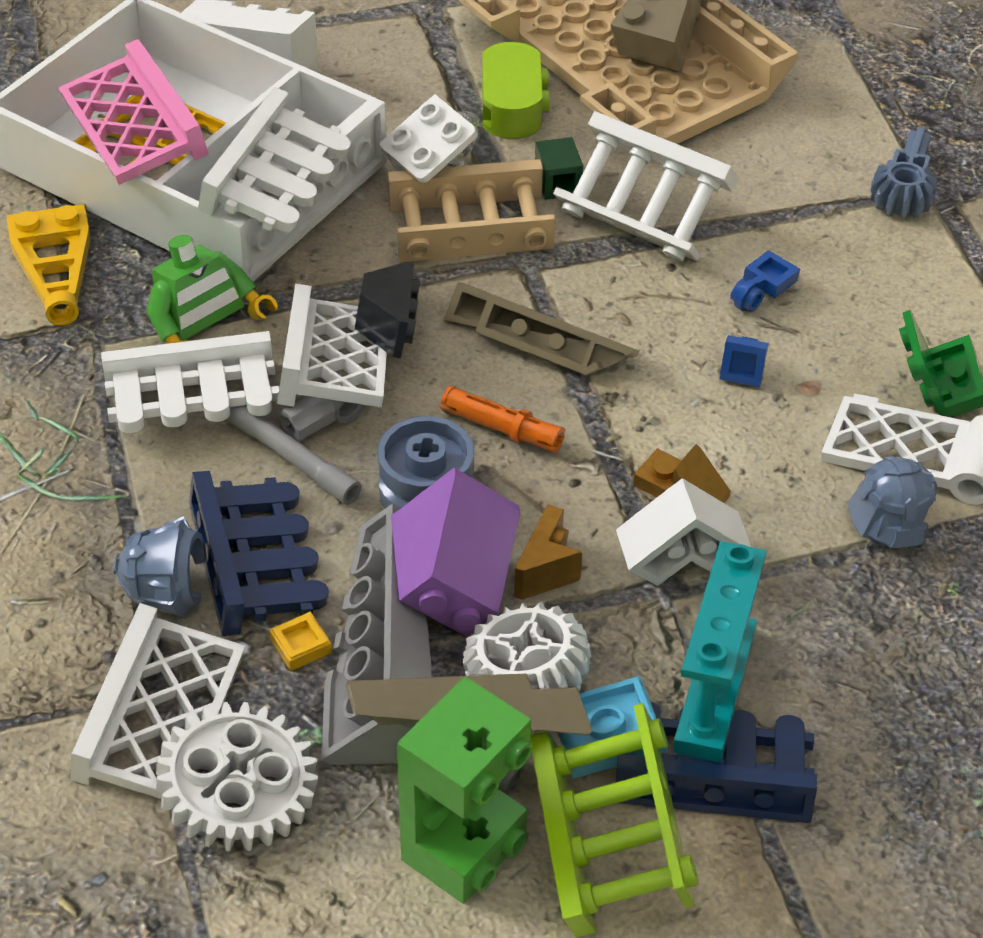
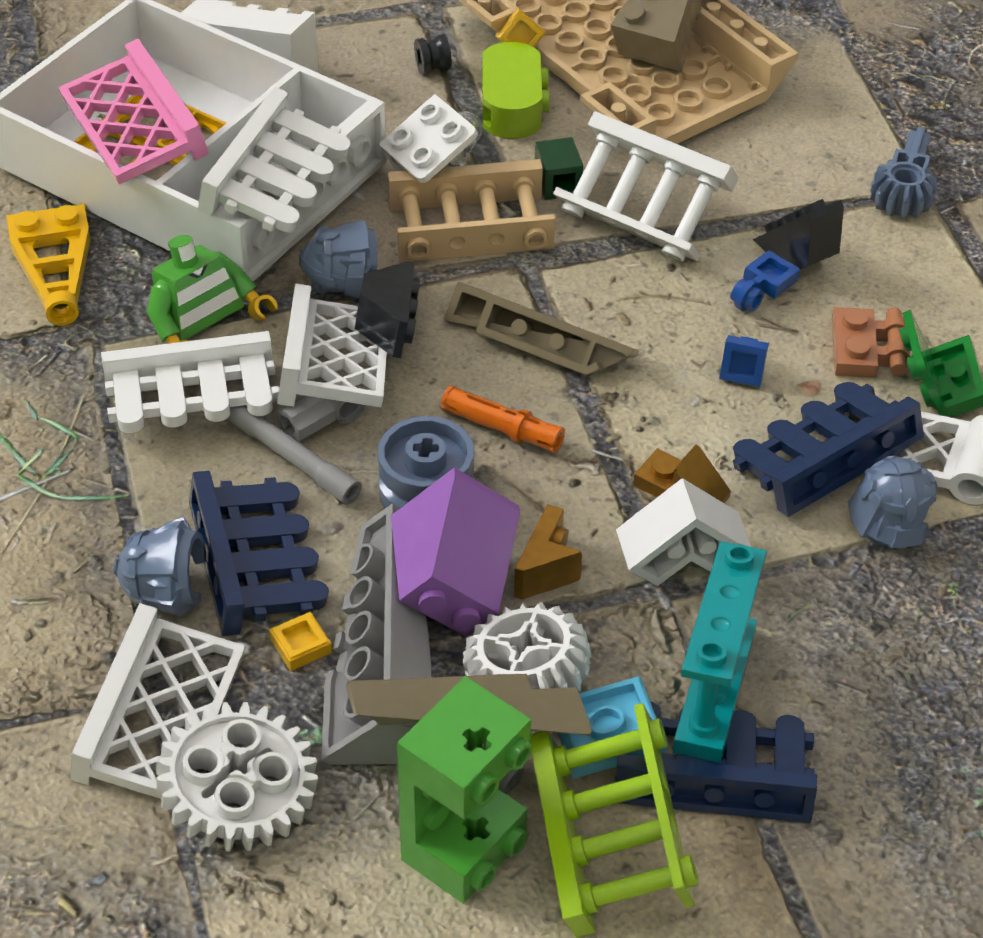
none -> sand blue helmet [299,219,378,303]
none -> black wheel [414,34,452,75]
none -> yellow tile [495,8,546,47]
none -> dark blue fence [733,382,924,517]
none -> black slope [753,199,844,270]
none -> nougat plate [832,307,910,378]

